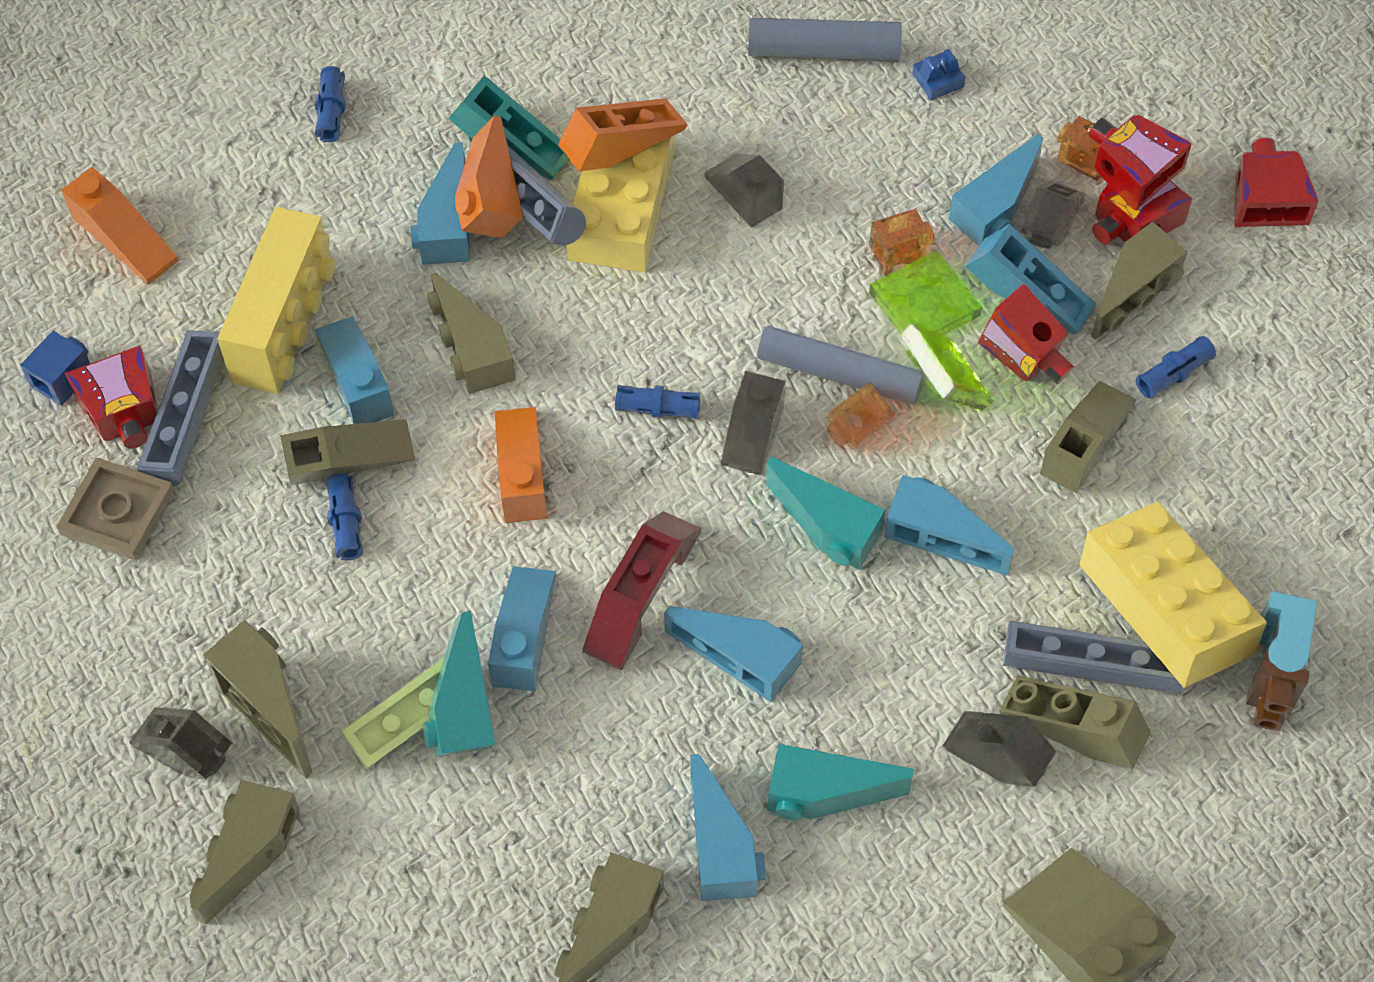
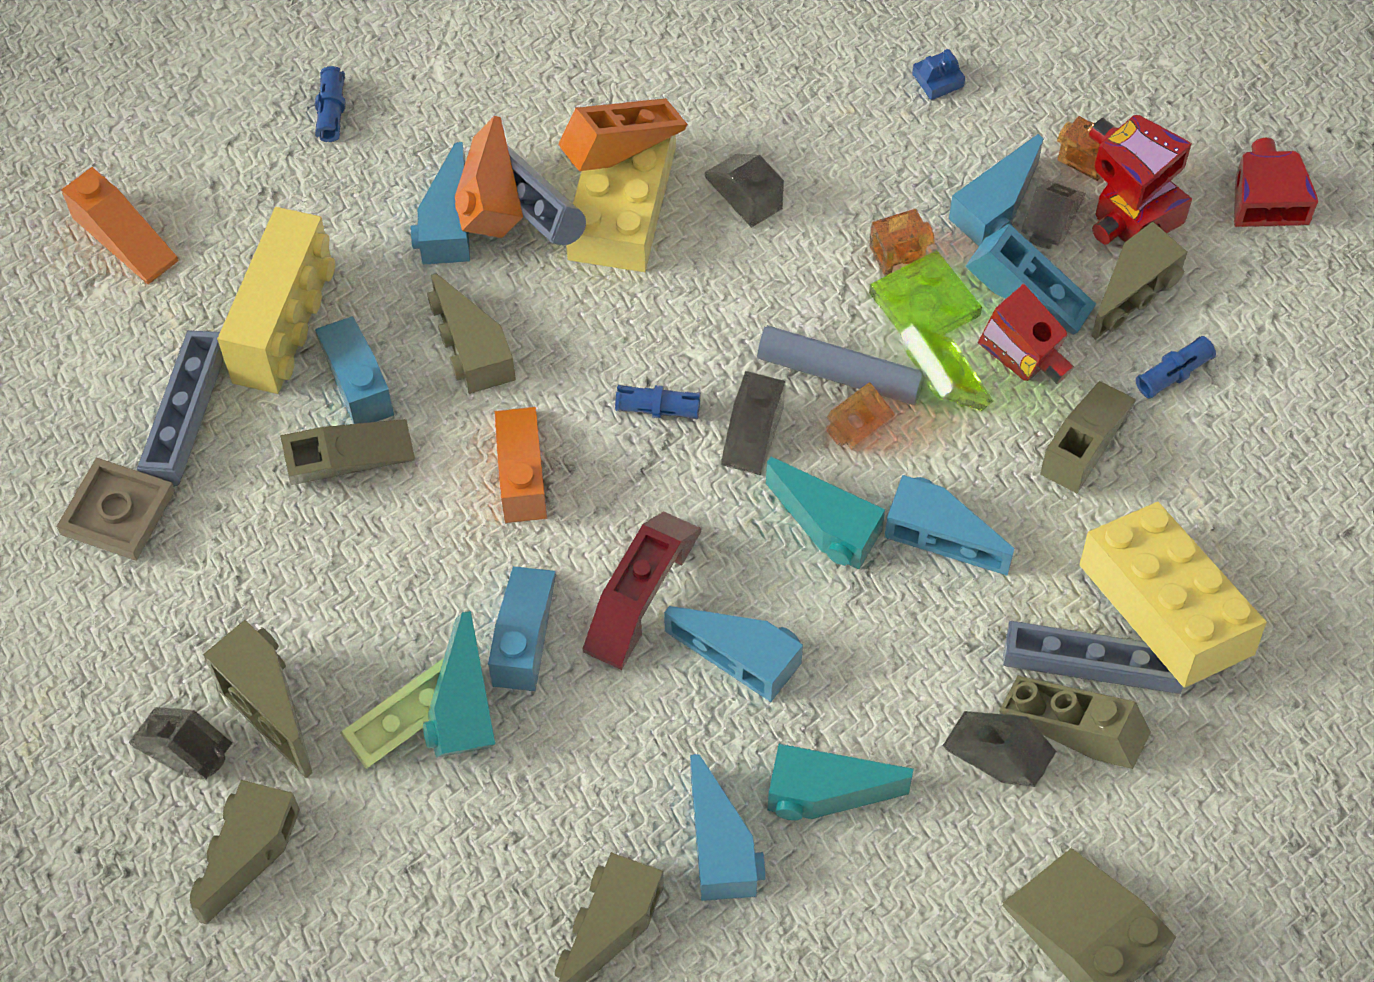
blue brick [20,330,91,406] -> none
red torso [65,345,158,449] -> none
blue pin [326,473,364,560] -> none
teal slope [448,75,569,180] -> none
sand blue brick [748,18,902,60] -> none
hips [1246,591,1317,731] -> none

